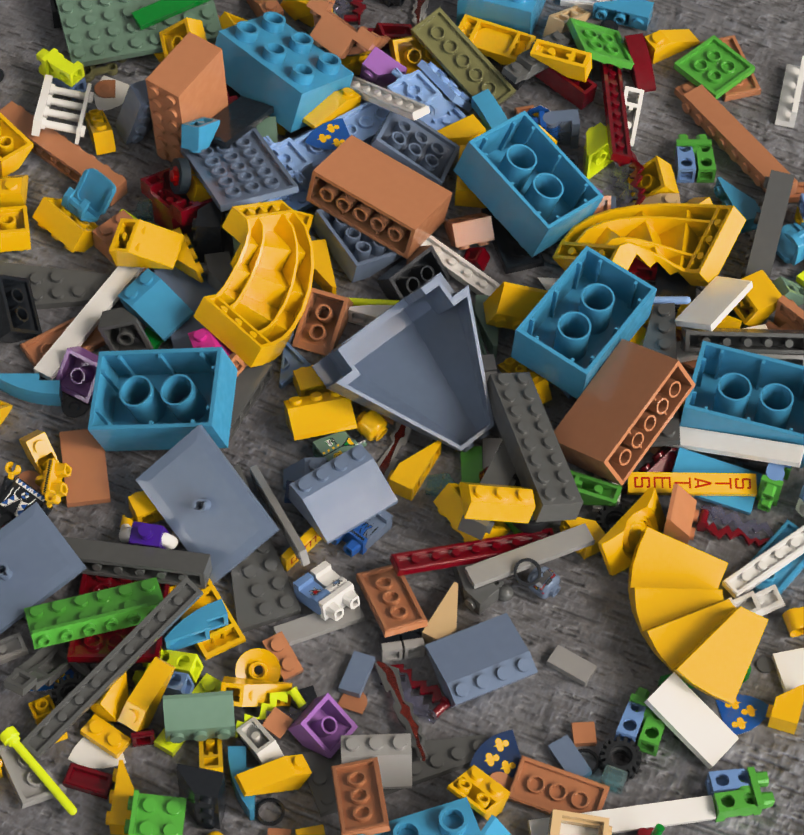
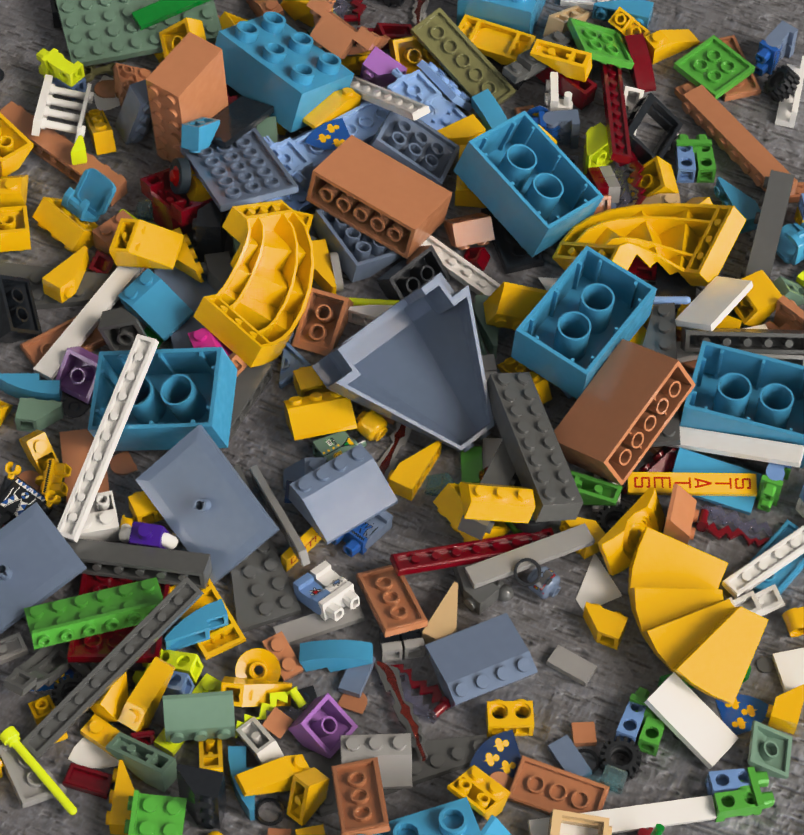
none -> sand green slope [15,397,64,432]
none -> yellow slope [42,246,89,304]
none -> white plate [57,334,159,543]
none -> neon yellow slope [71,135,87,165]
none -> white slope [79,491,120,542]
none -> dark red slope [88,248,114,274]
none -> sand green slope [106,732,177,792]
none -> nougat piece [110,451,138,475]
none -> nougat plate [112,63,151,107]
none -> yellow slope [286,767,330,826]
none -> dark azure slope [299,640,373,672]
none -> light grey tile [329,252,344,292]
none -> yellow brick [486,699,534,737]
none -> white plate [544,72,573,111]
none -> white sticker [576,554,622,612]
none -> yellow slope [583,602,628,650]
none -> hips [584,165,621,203]
none -> yellow slope [608,7,651,37]
none -> black window [627,92,683,165]
none -> sand green slope [747,720,793,779]
none -> hips [754,20,798,76]
none -> black tyre [763,65,800,102]

